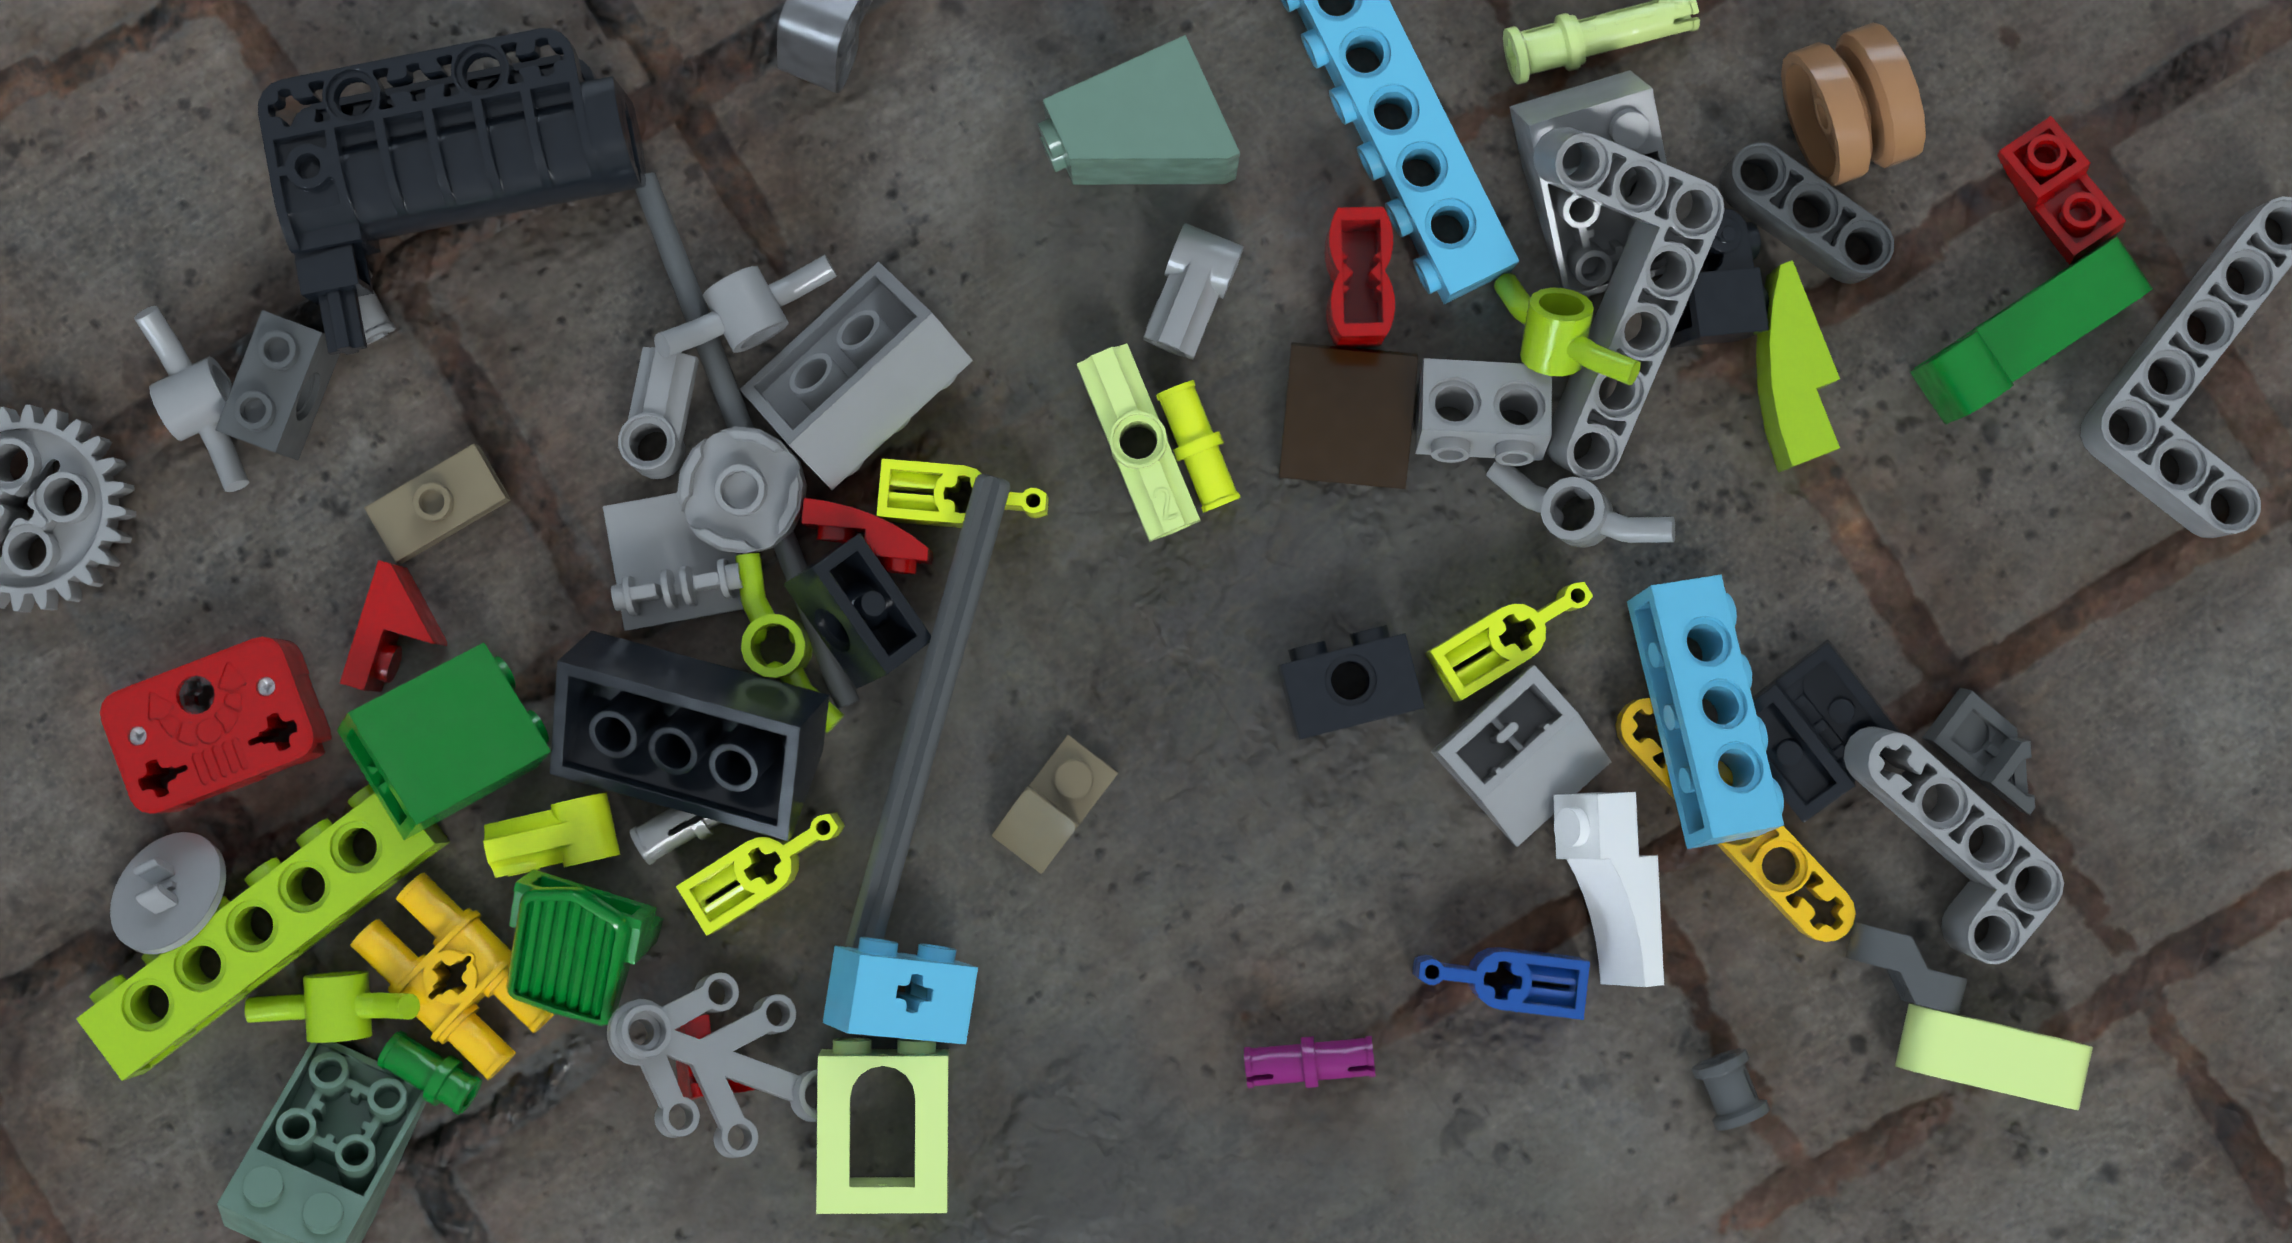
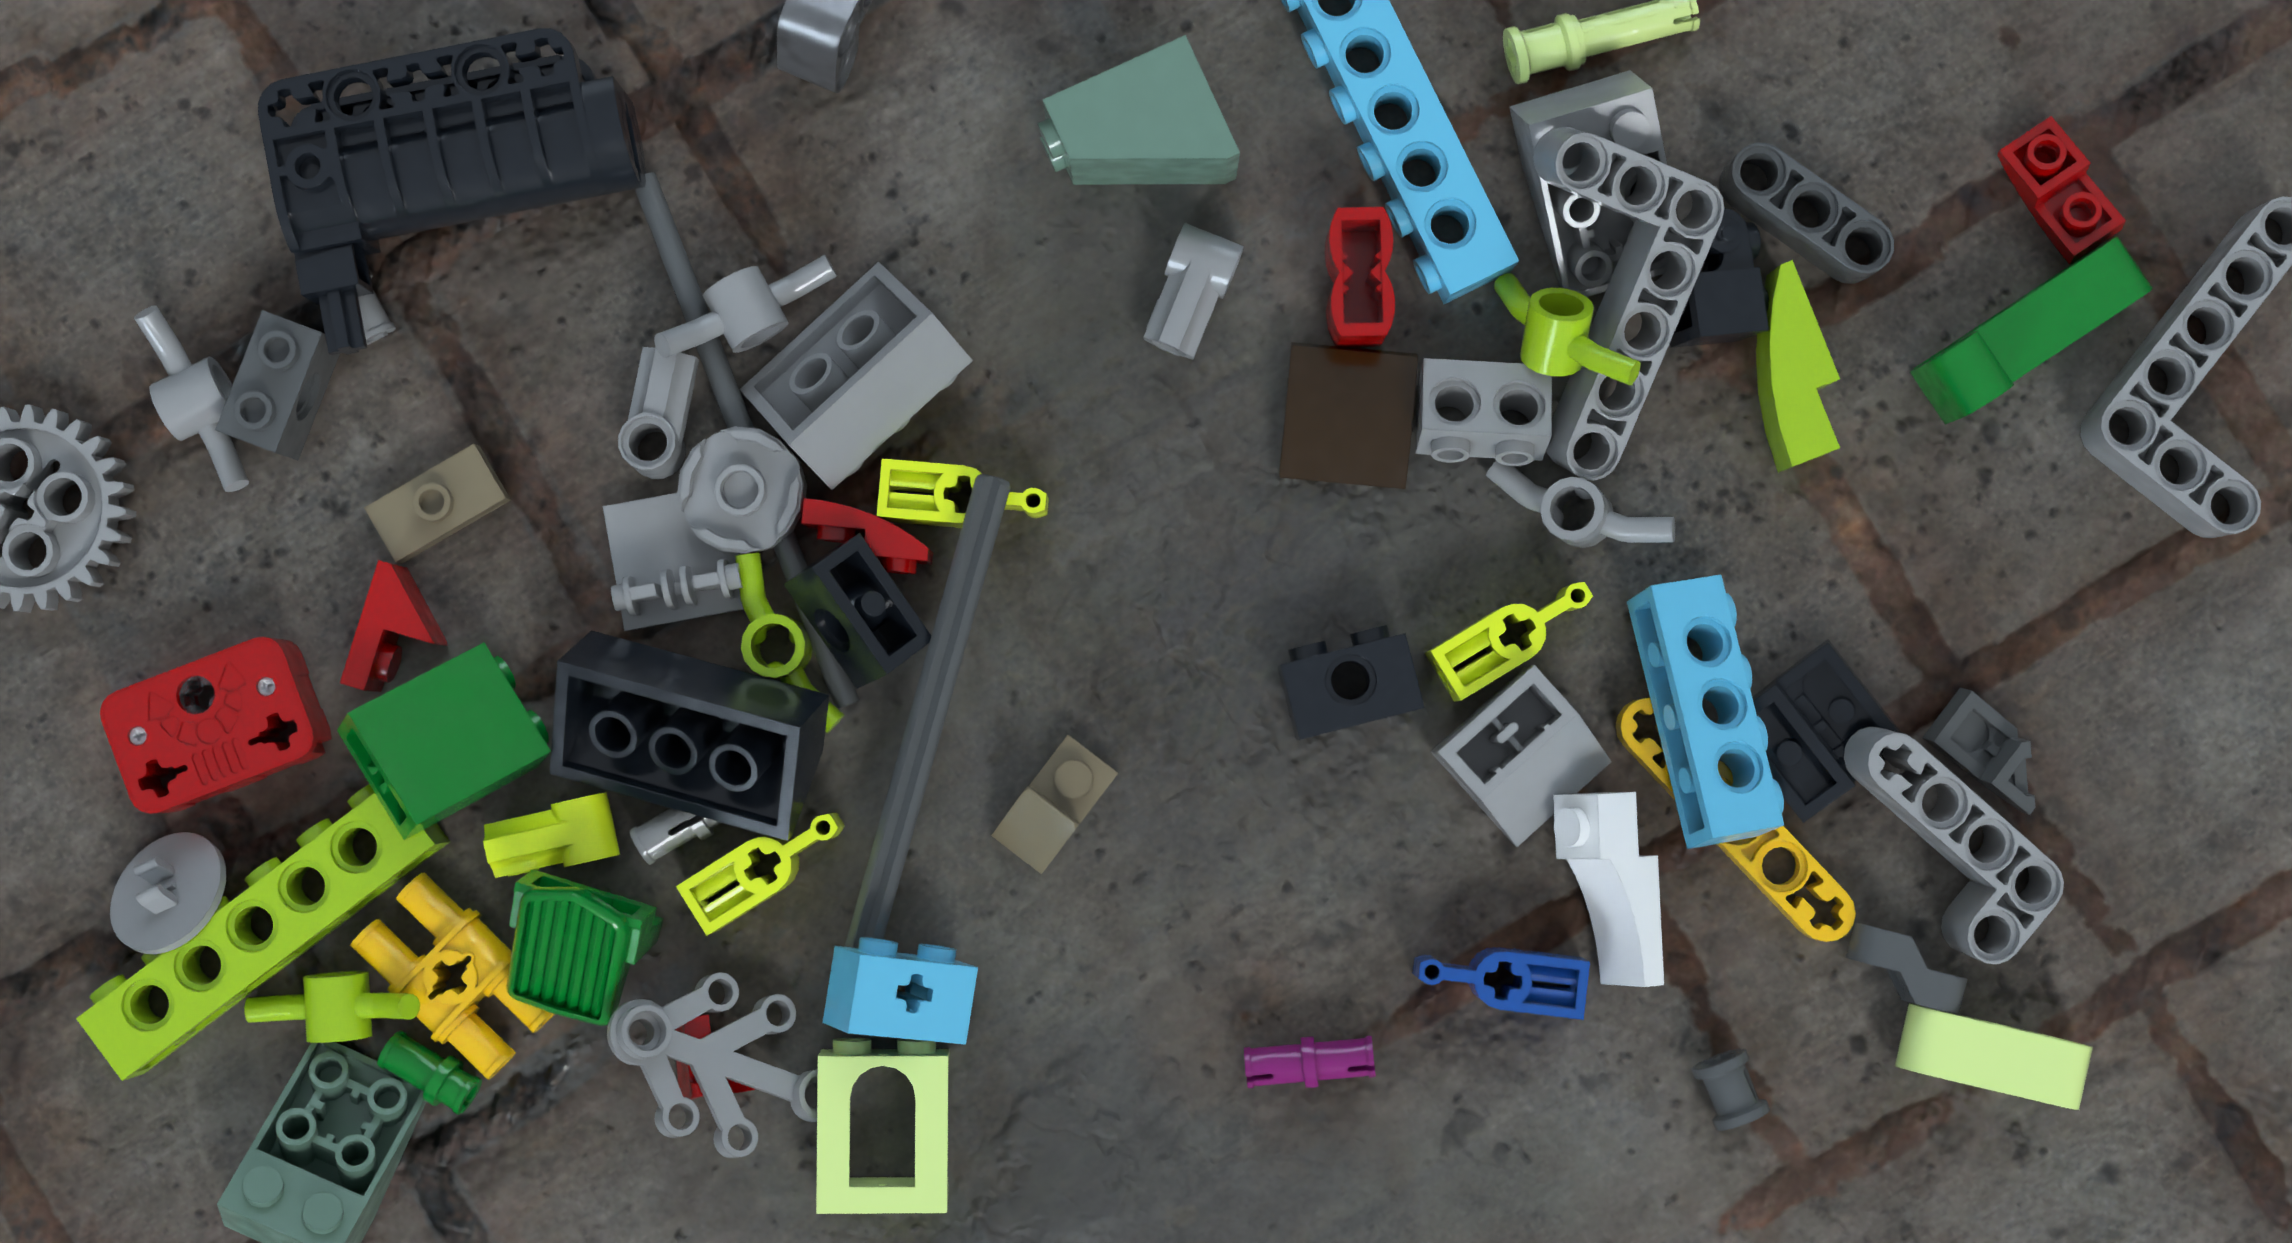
yellowish green piece [1077,343,1200,542] -> none
neon yellow pin [1156,380,1241,513] -> none
medium nougat wheel [1781,22,1926,187] -> none

